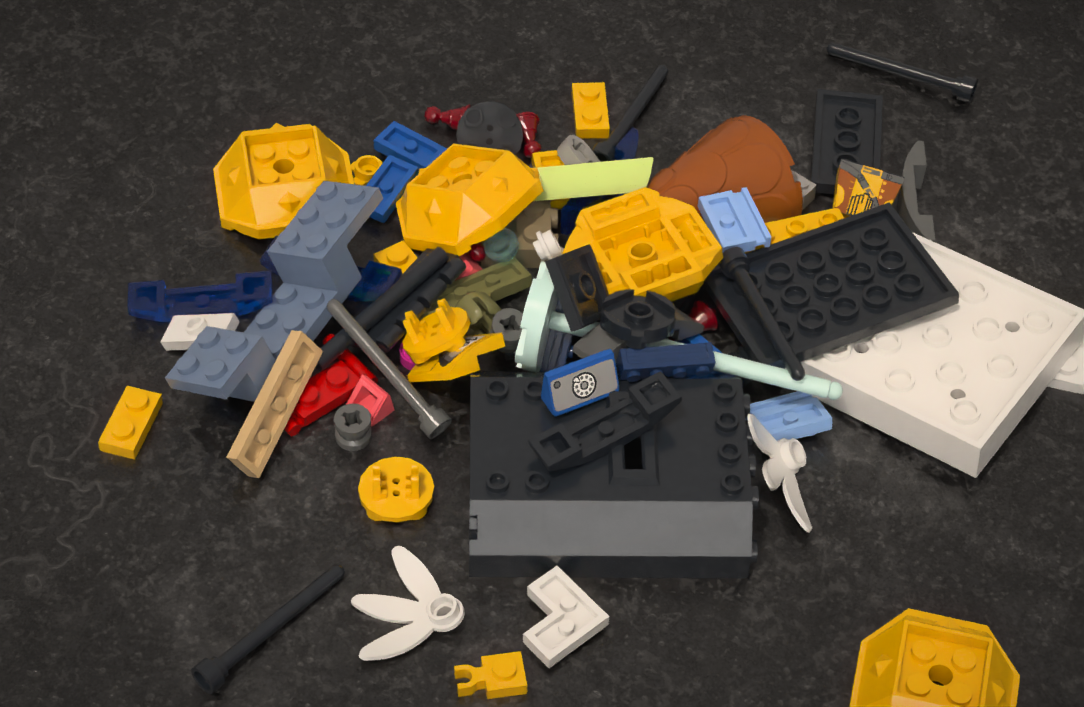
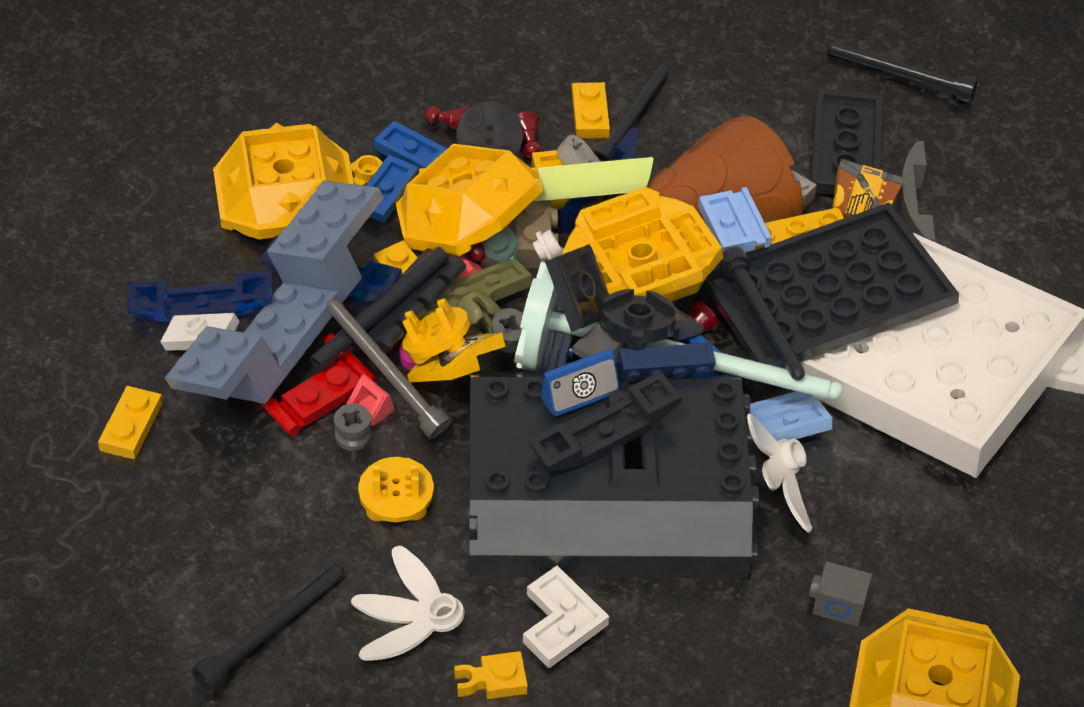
tan plate [226,330,323,478] -> none
none -> dark grey brick [809,561,872,627]

